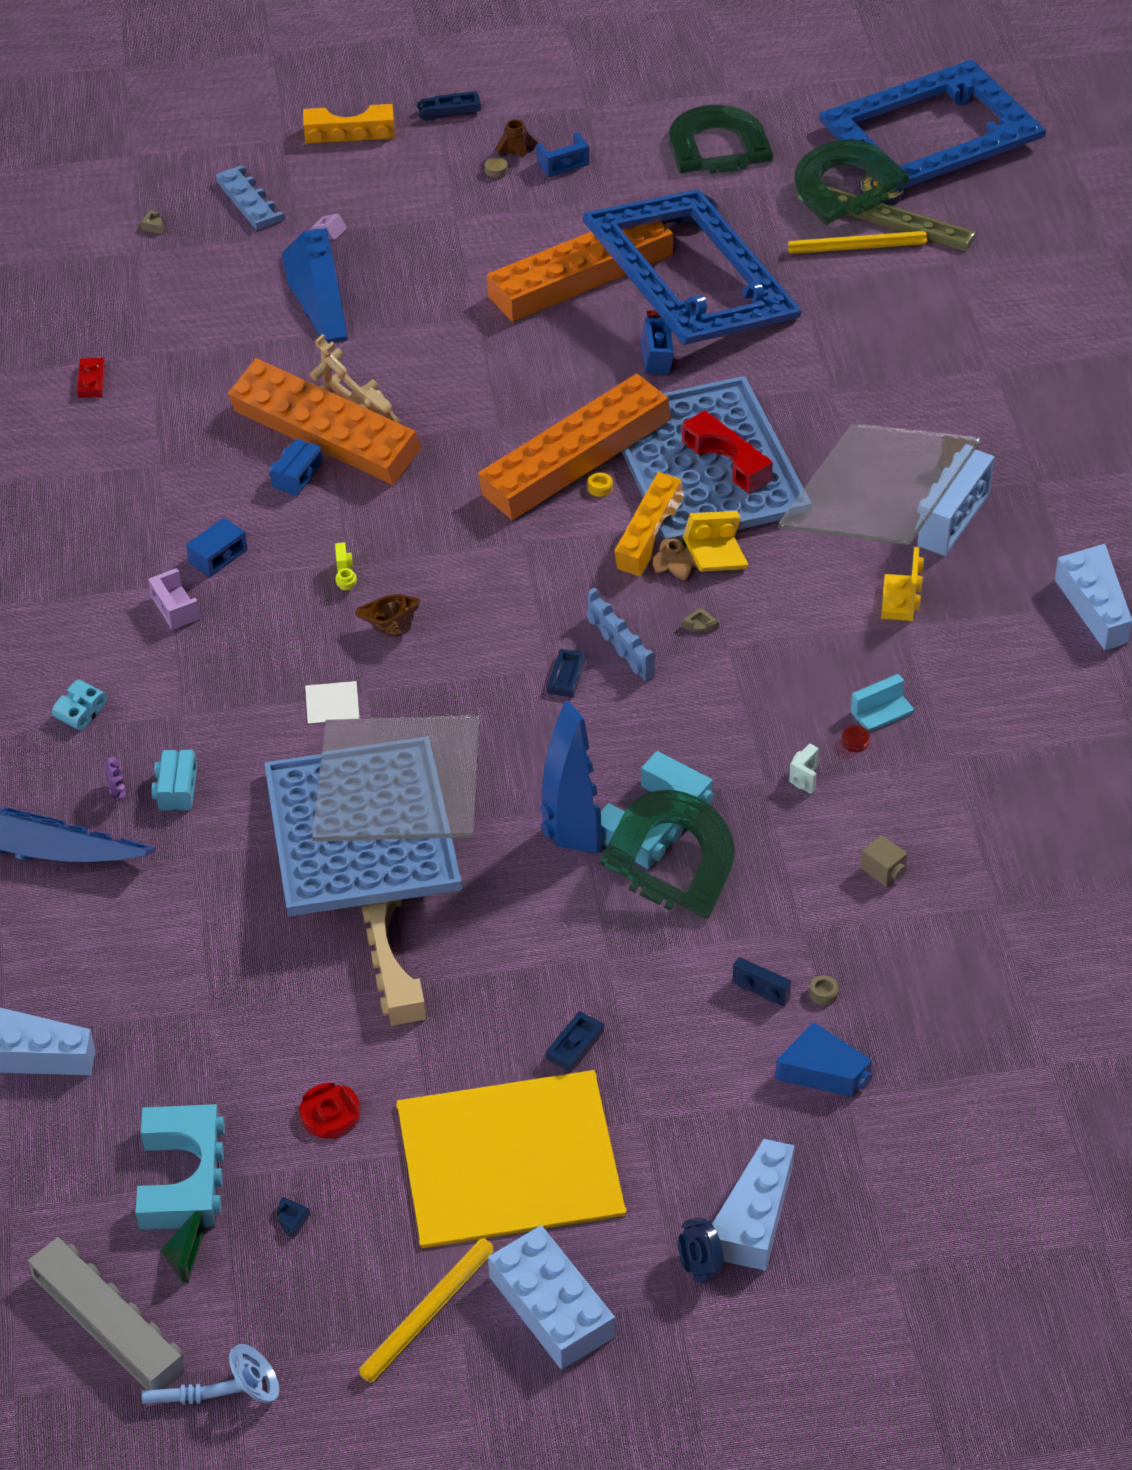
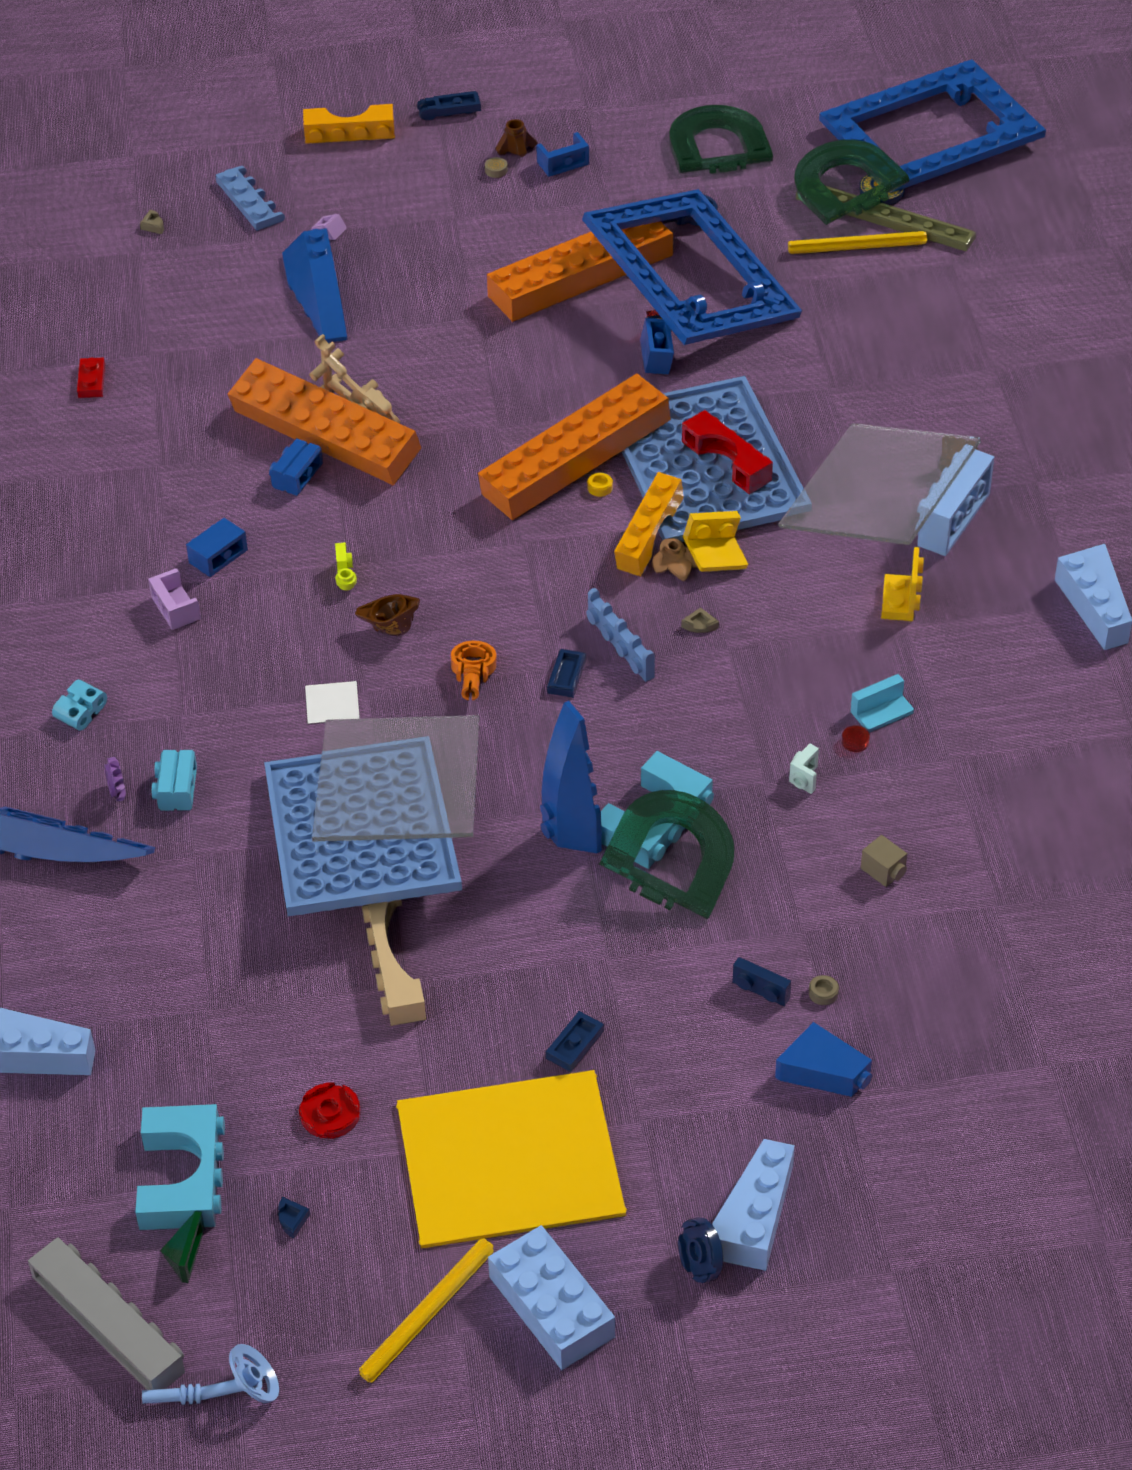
none -> orange pin [451,641,497,701]

